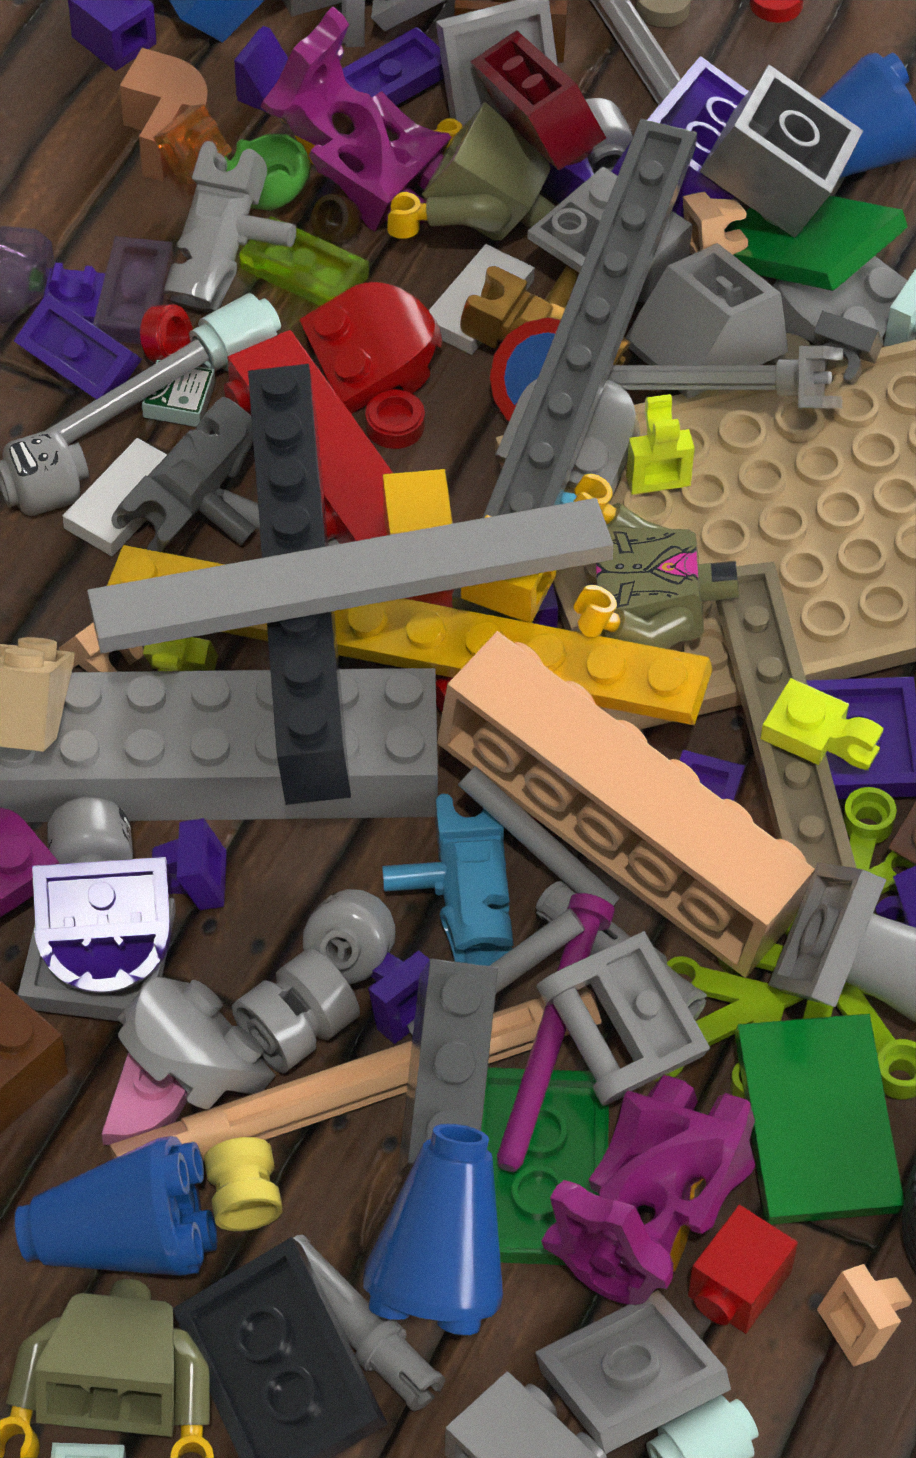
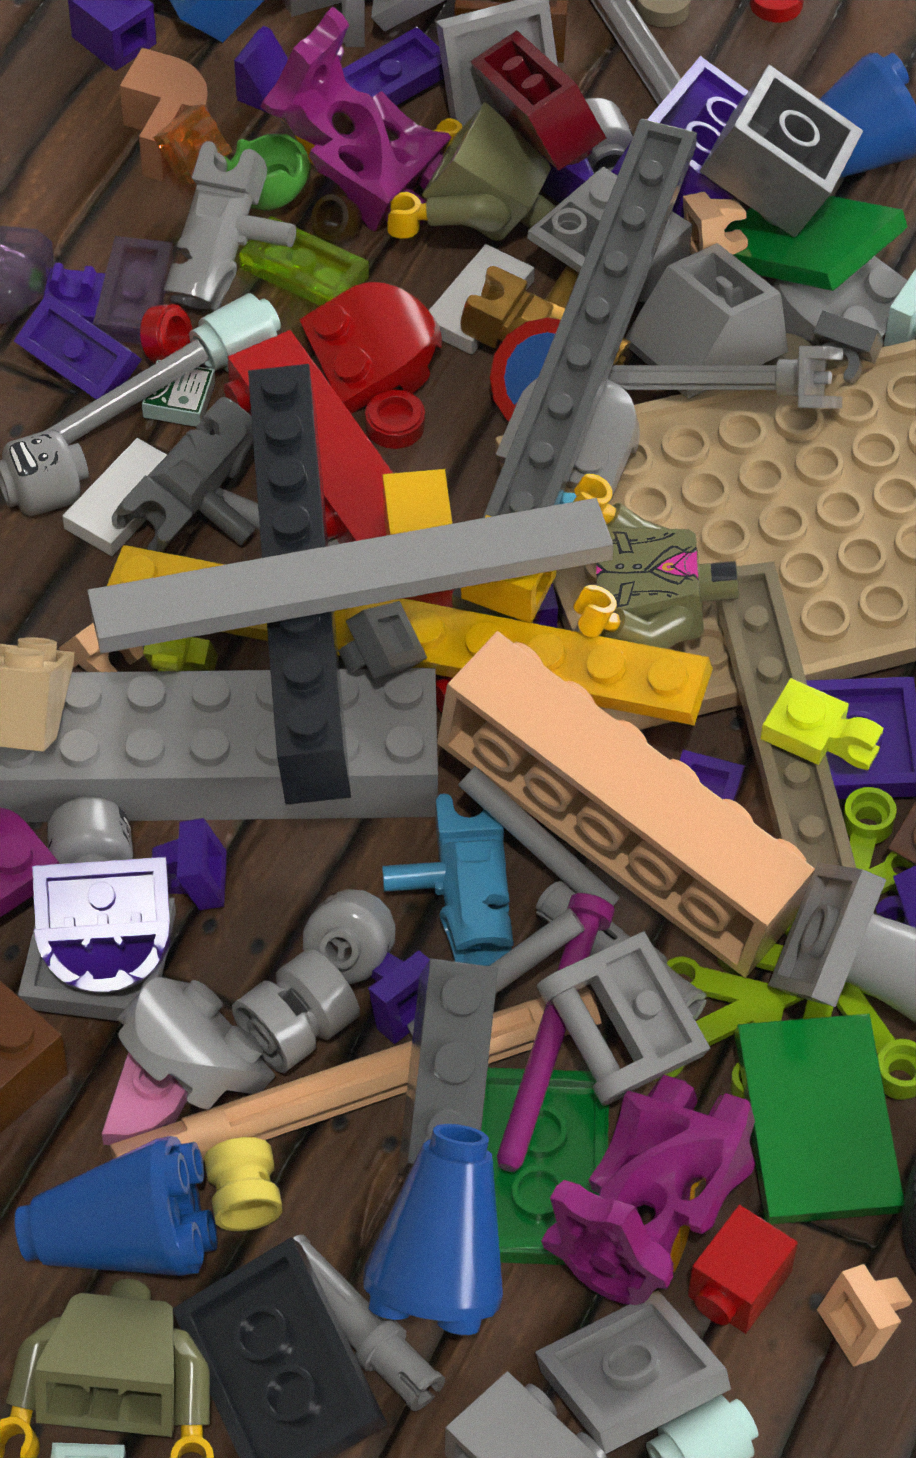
neon yellow plate [626,394,695,495] -> none
none -> dark grey tile [338,601,427,678]

